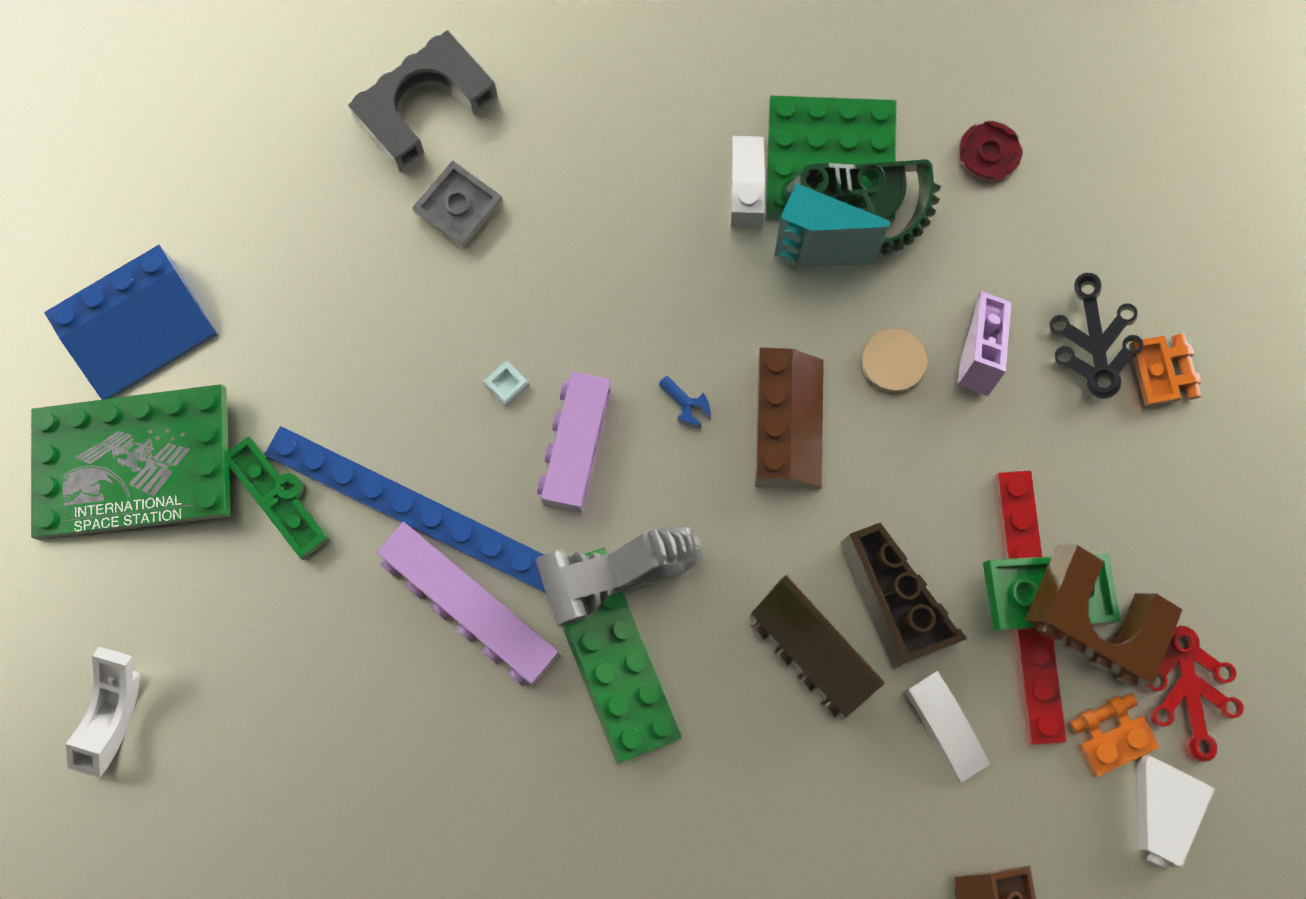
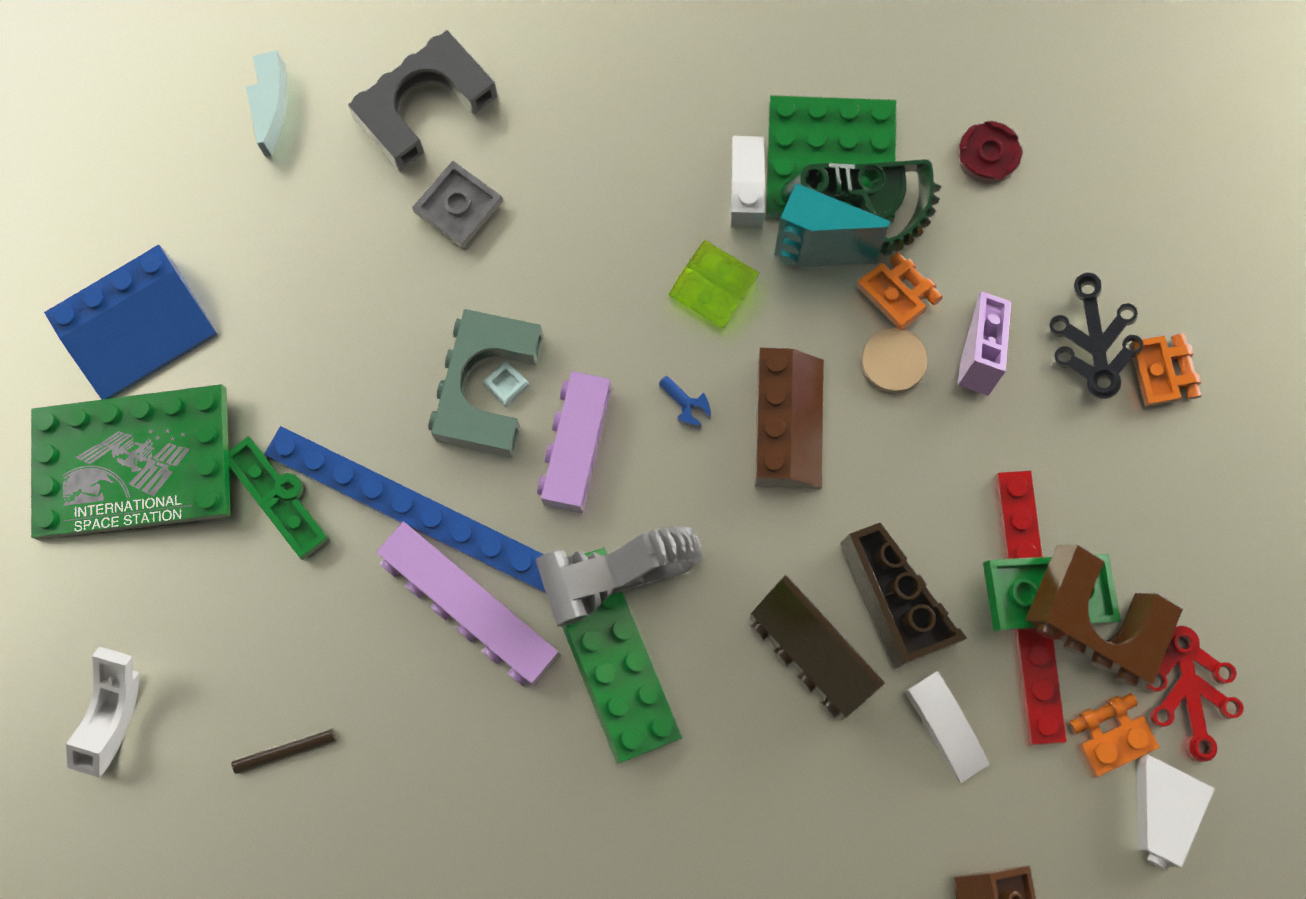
none -> dark brown bar [231,728,337,774]
none -> light aqua slope [246,50,287,157]
none -> sand green arch [428,309,543,458]
none -> clear neon green slope [668,240,760,329]
none -> orange plate [857,252,943,331]

